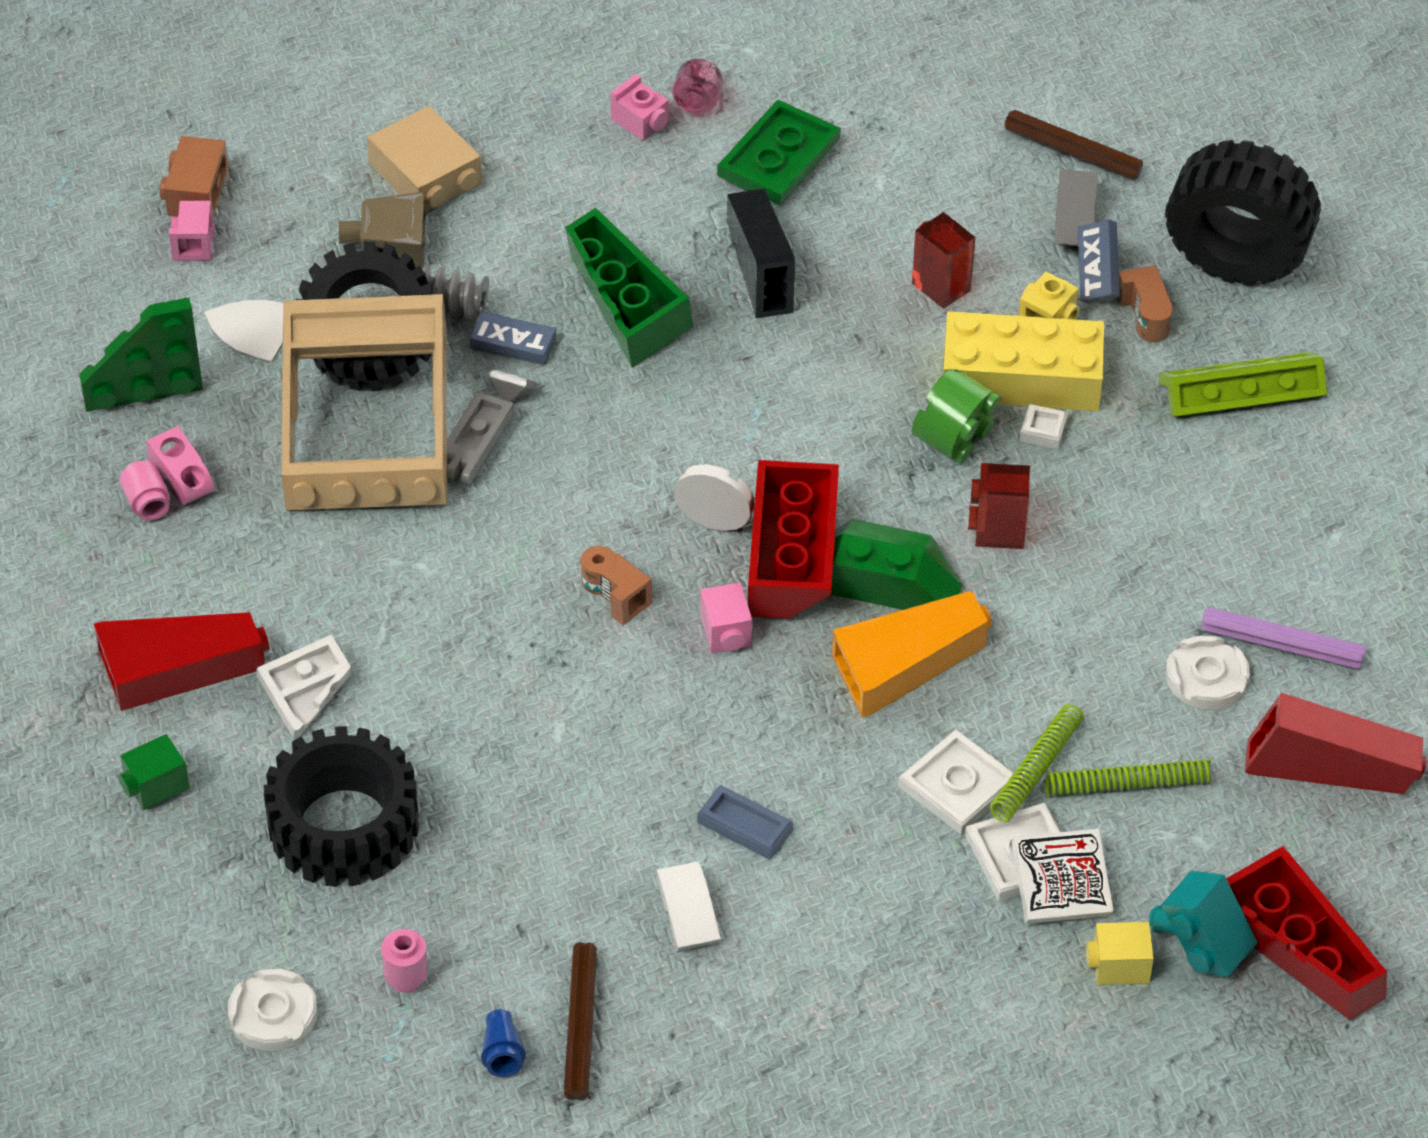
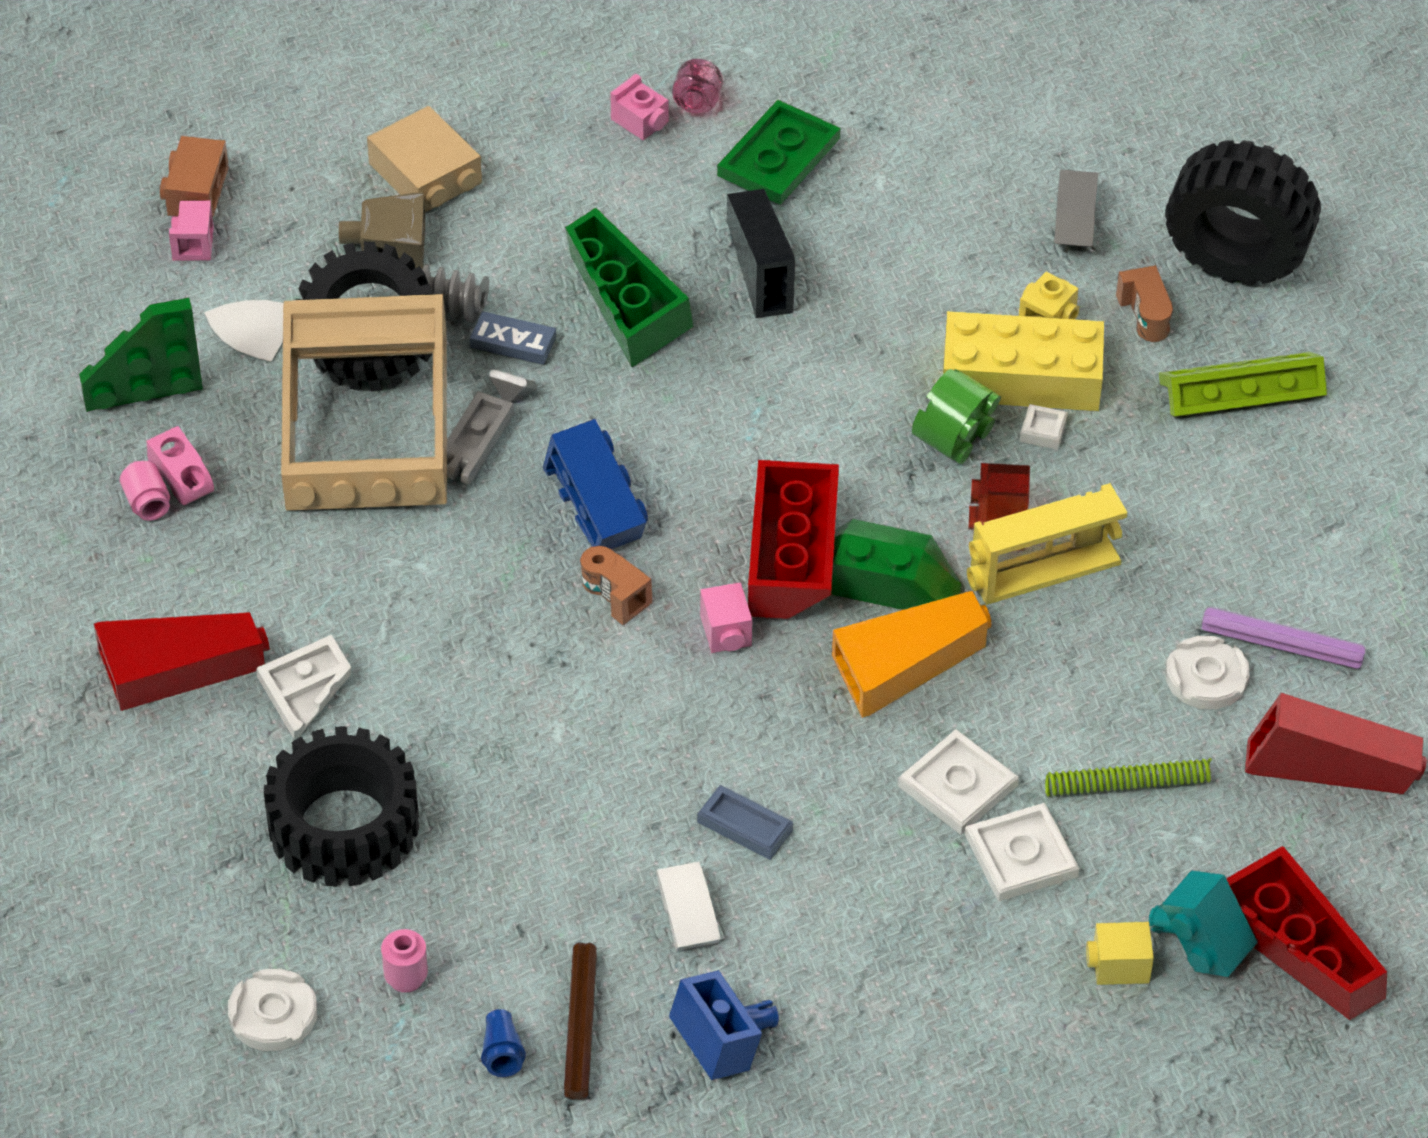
green brick [118,734,190,810] -> none
white tile [674,464,755,531] -> none
clear red piece [912,212,976,309] -> none
lime piece [990,704,1084,823] -> none
reddish brown axle [1004,110,1143,180] -> none
white tile [1012,829,1114,924] -> none
sand blue tile [1078,219,1119,304] -> none
none -> blue wedge [542,419,648,550]
none -> blue brick [669,970,779,1080]
none -> light yellow door [967,483,1128,605]

